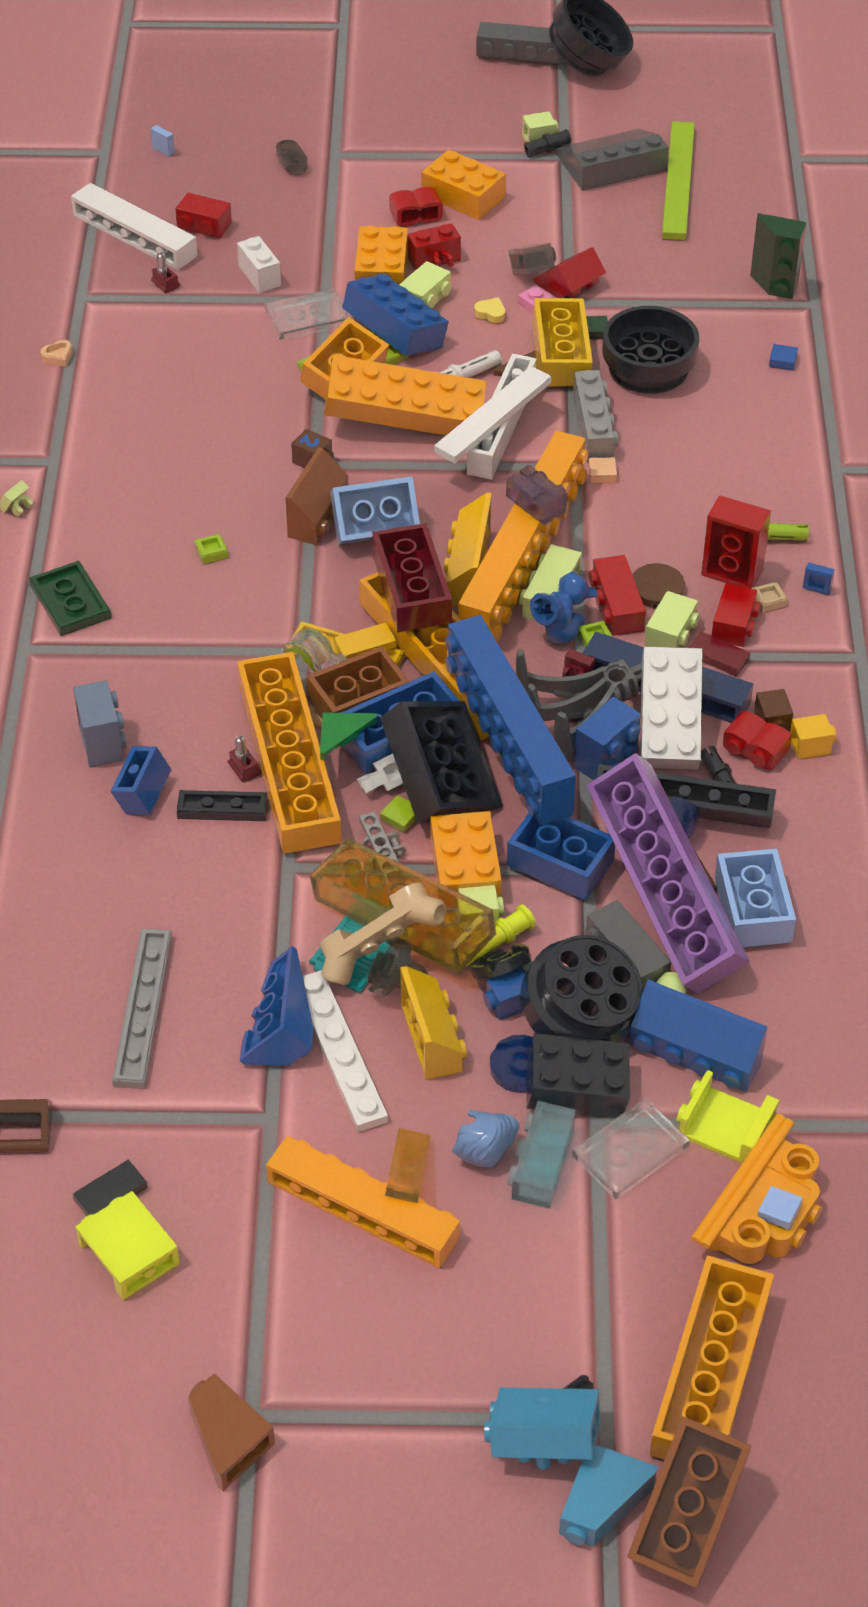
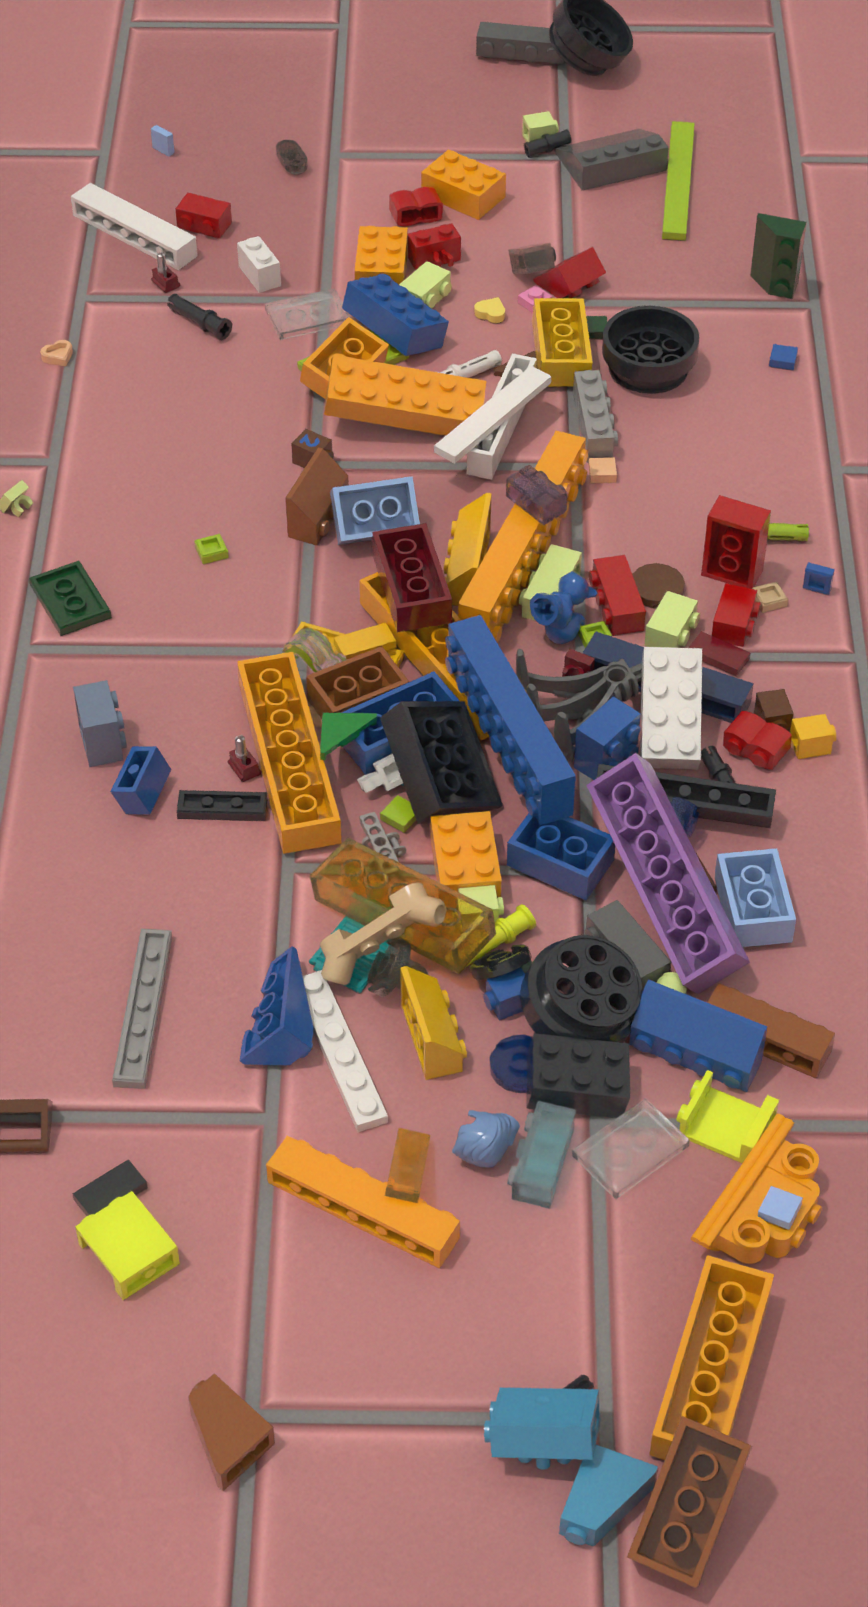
none -> black pin [167,293,232,340]
none -> dark orange brick [707,983,835,1079]

